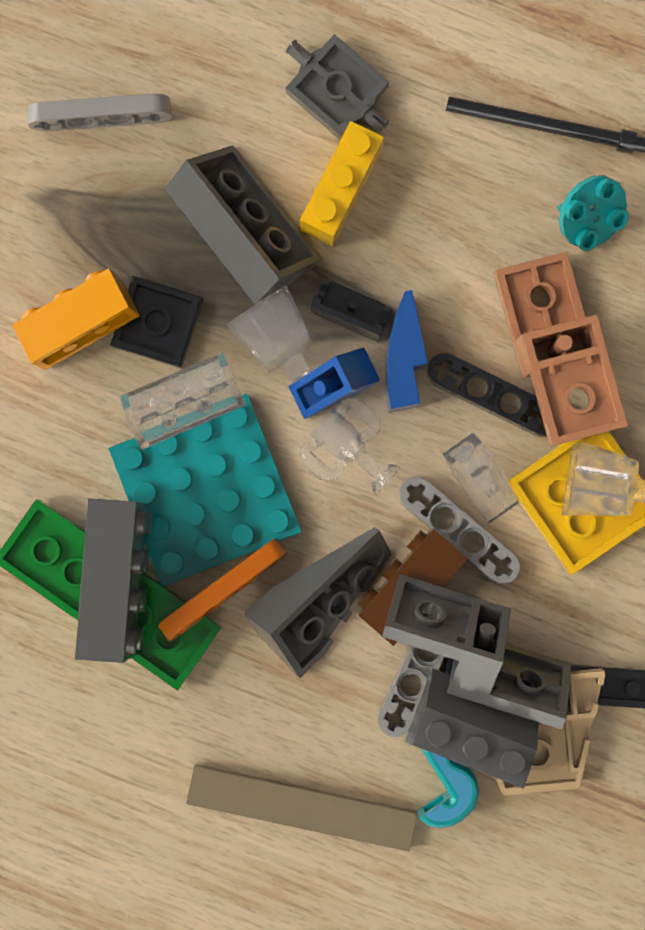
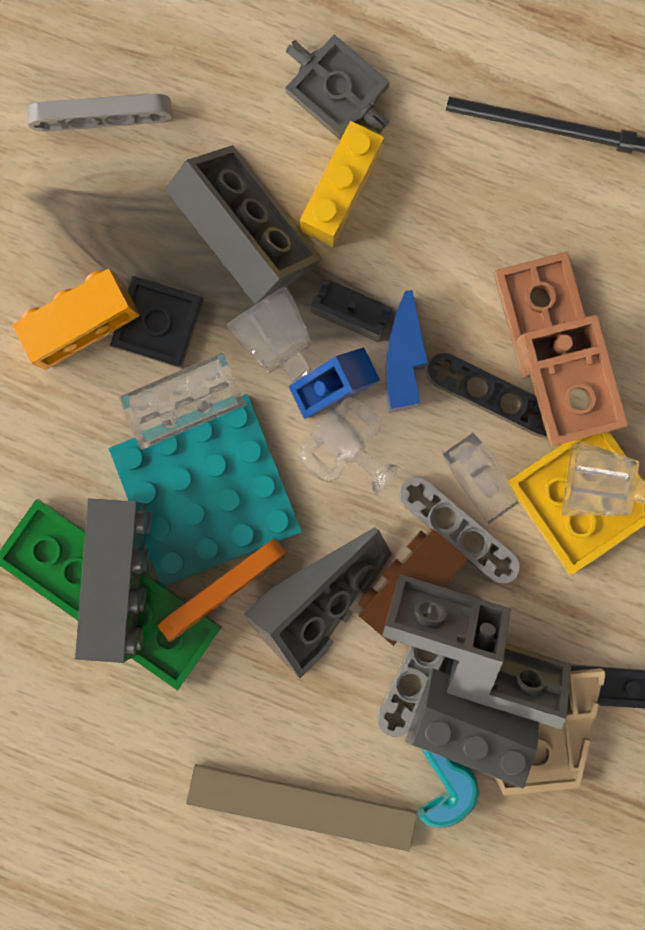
teal plate [556,175,629,251] -> none

